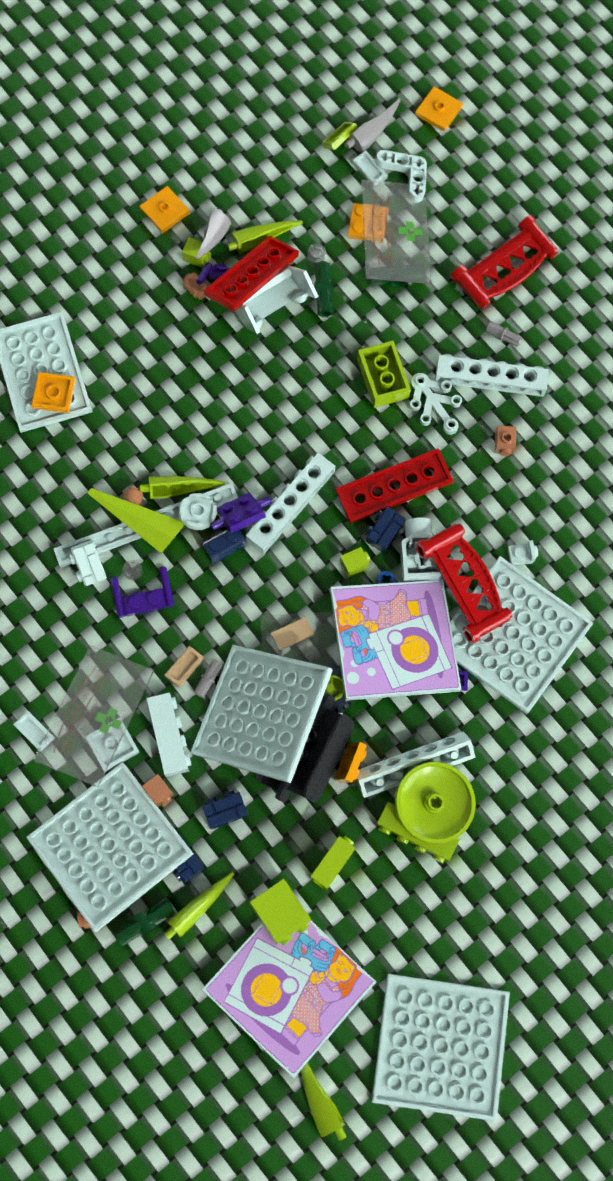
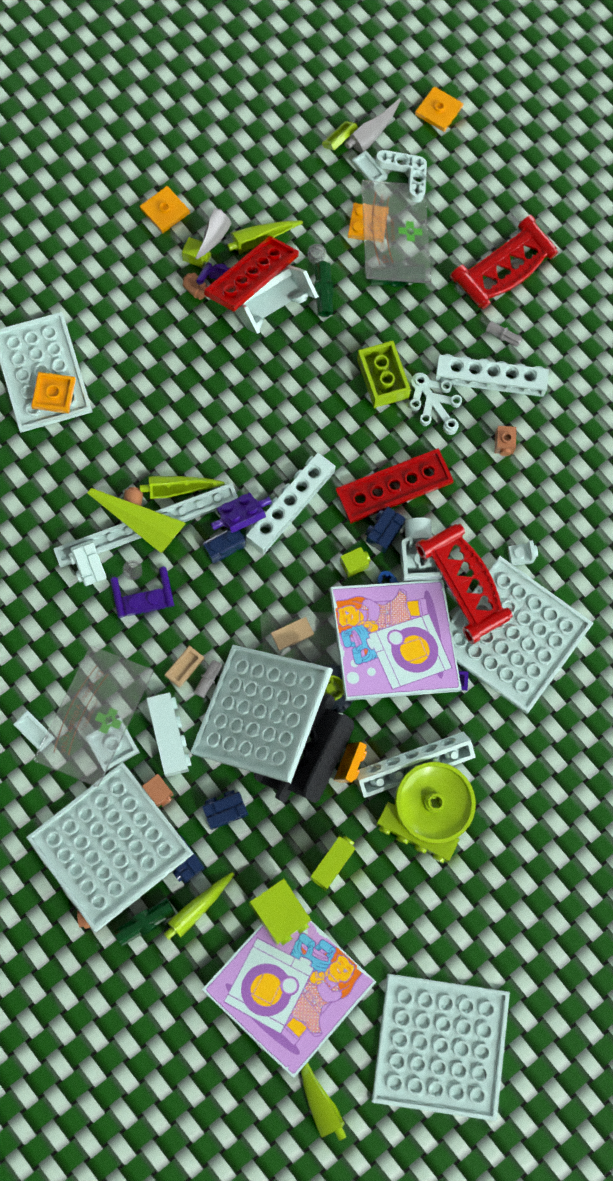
light aqua tile [179,493,217,530] -> none

